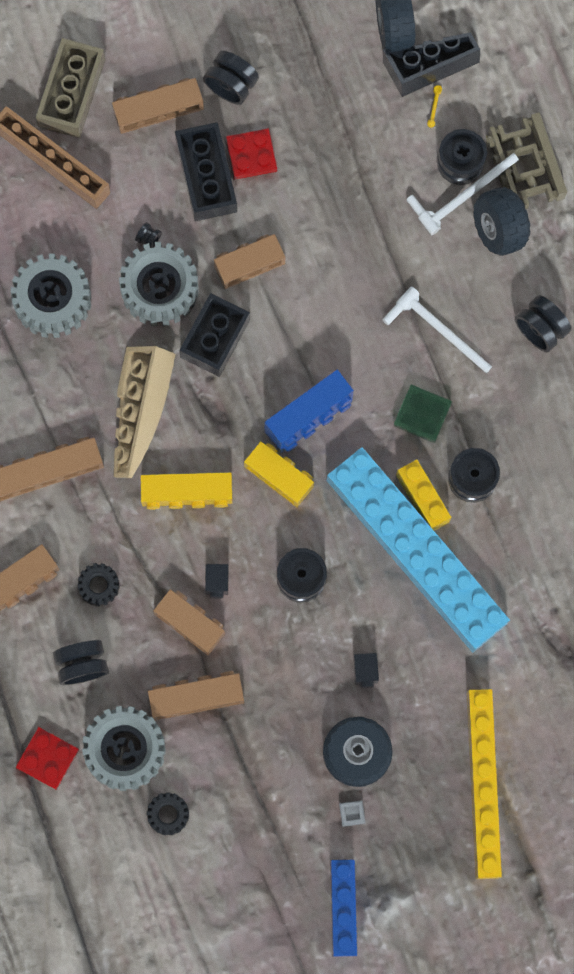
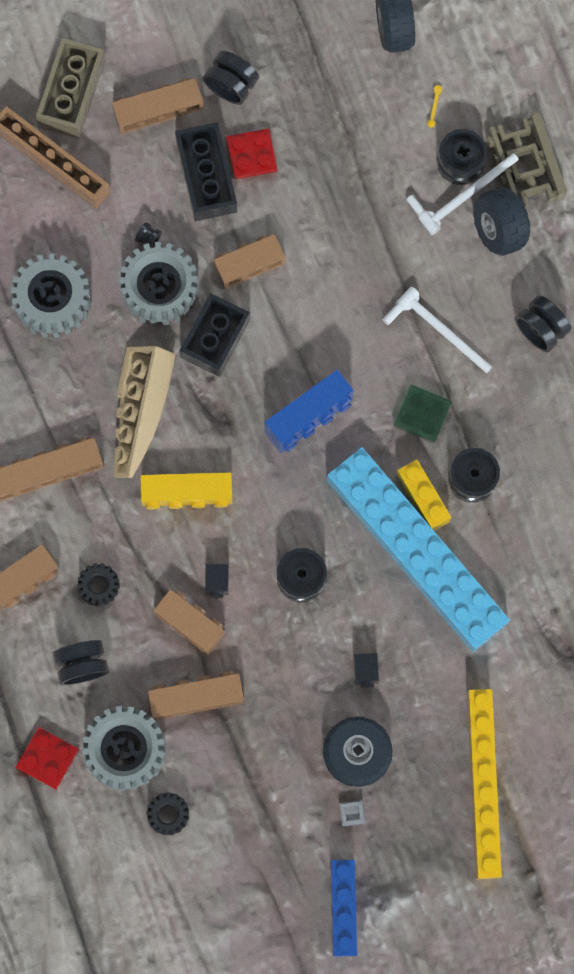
yellow brick [244,441,314,507] -> none
black wedge [383,32,480,97] -> none

